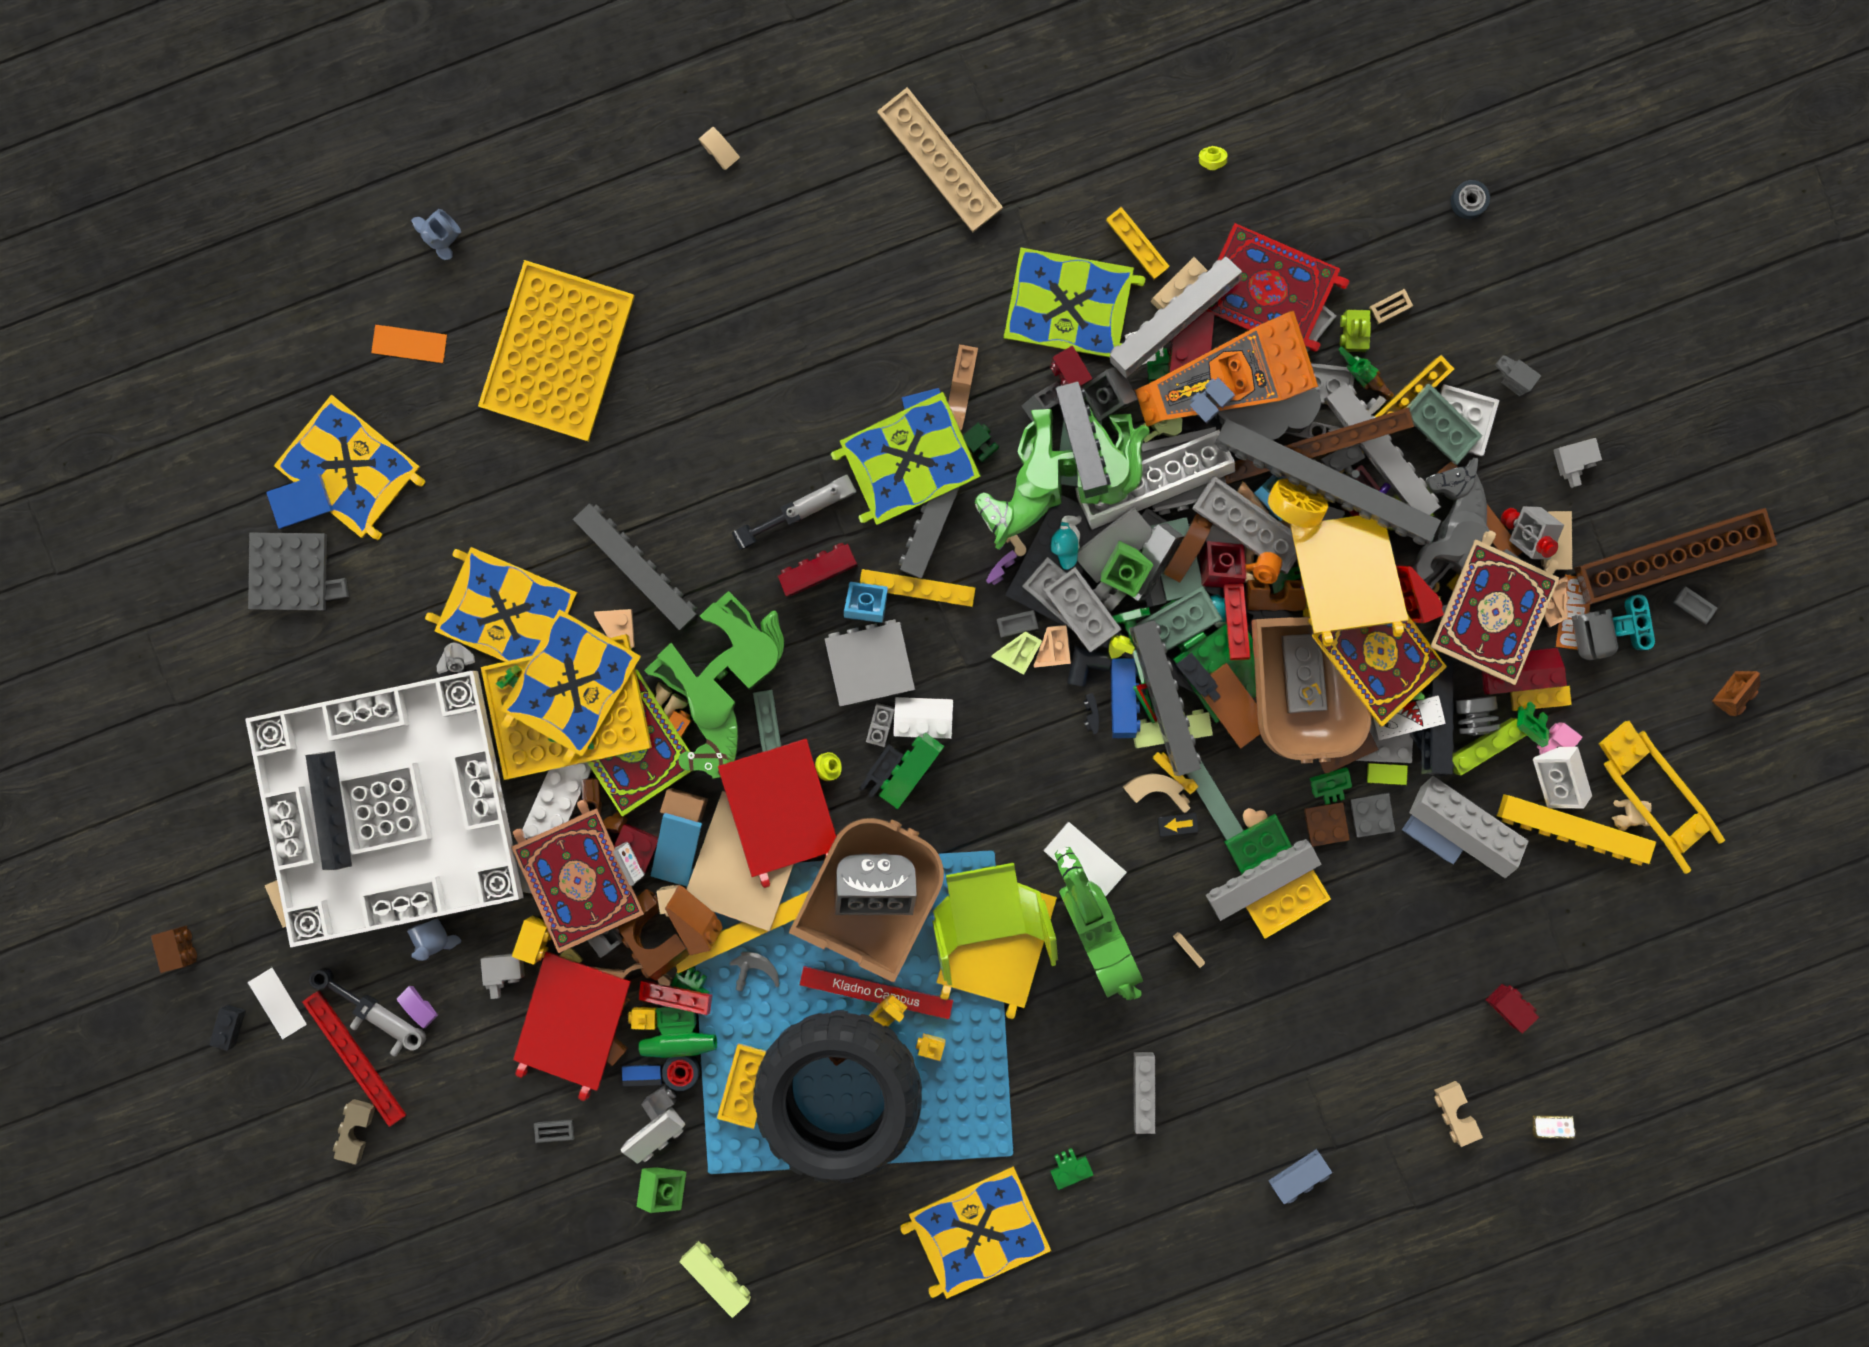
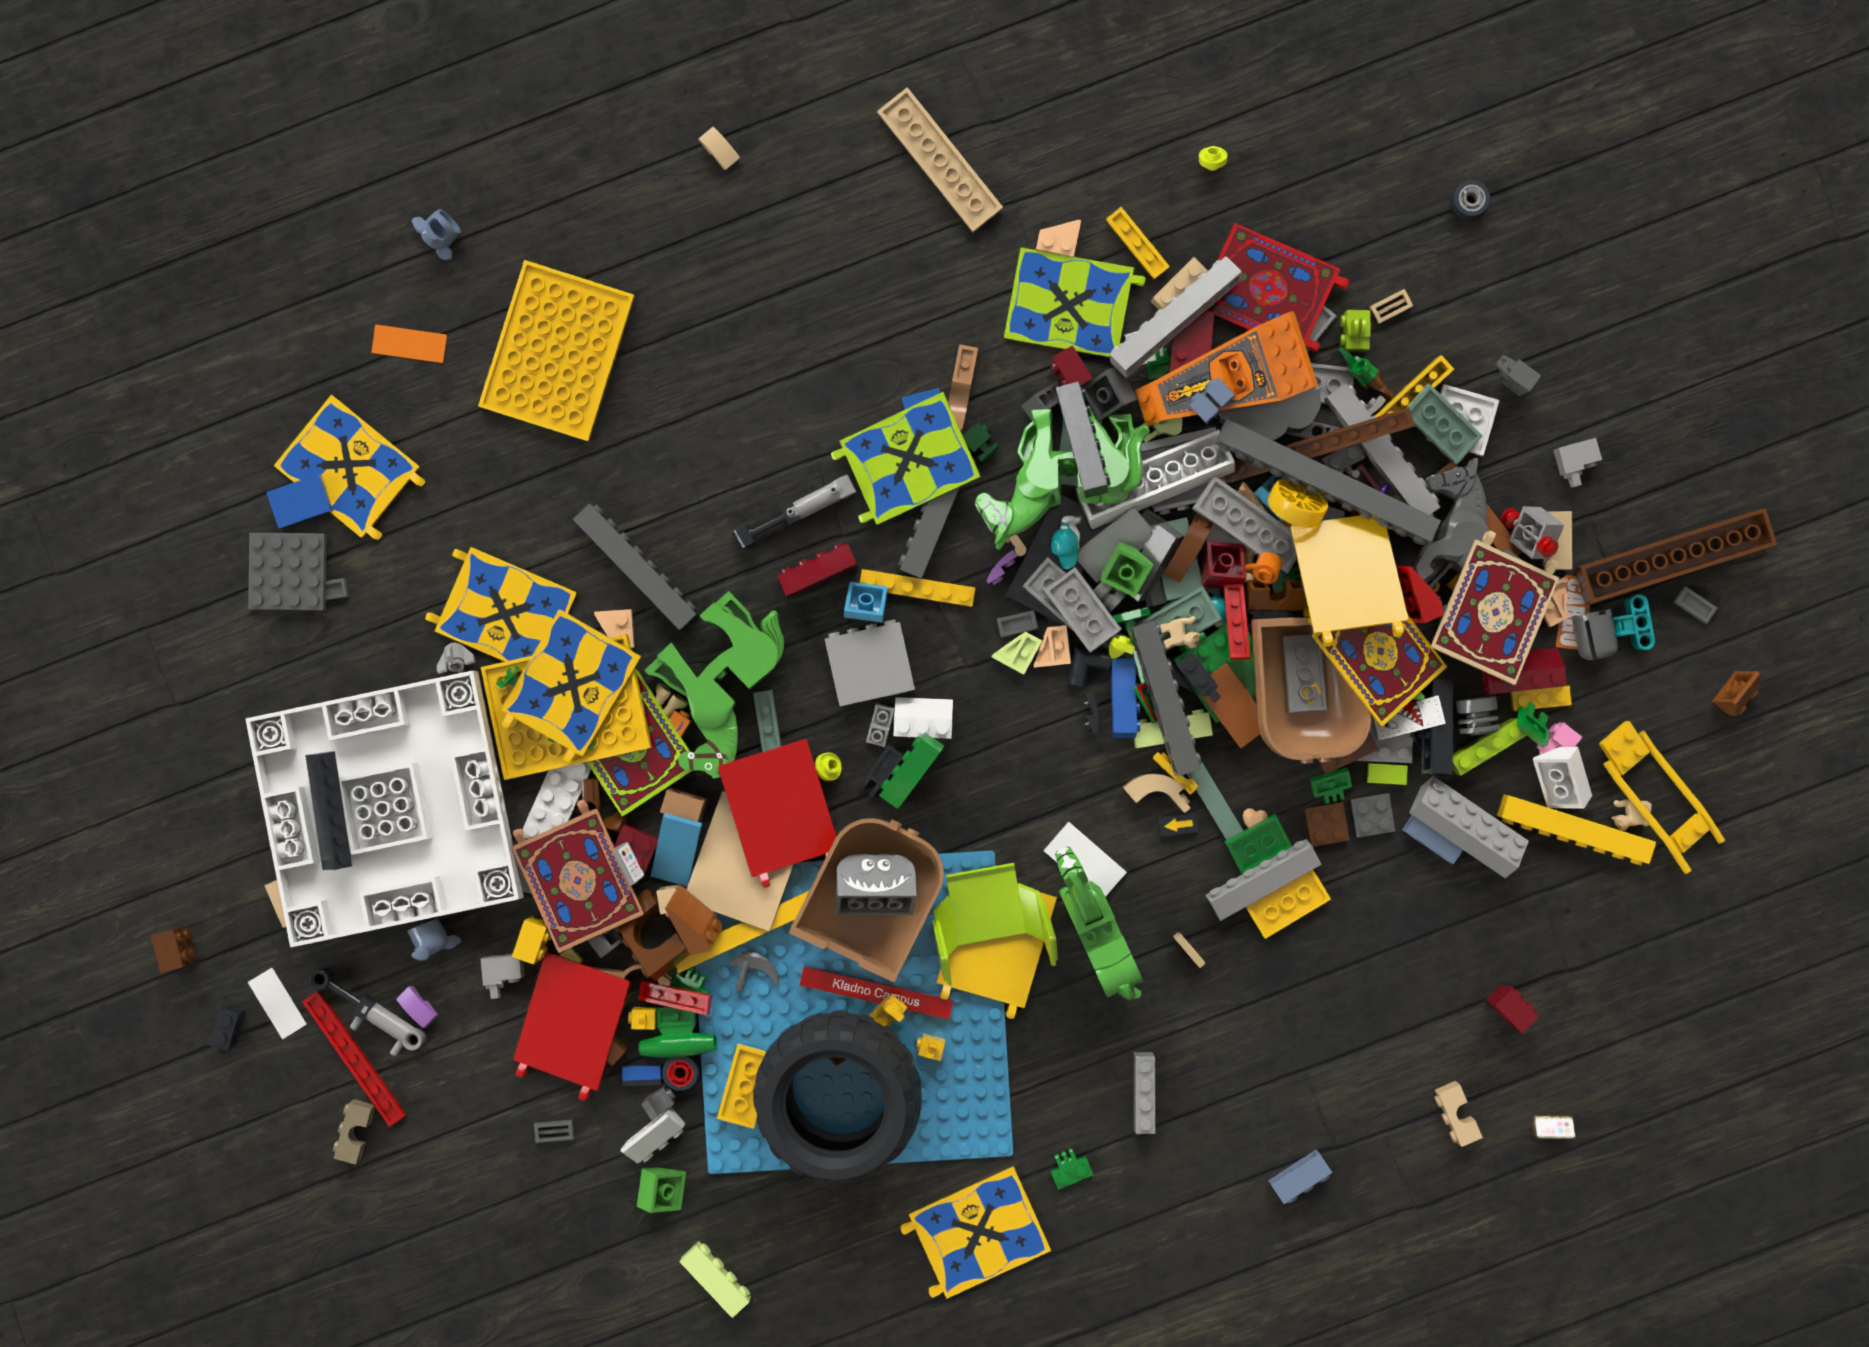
none -> light nougat wing [1036,220,1081,257]
none -> tan animal [1160,616,1200,649]

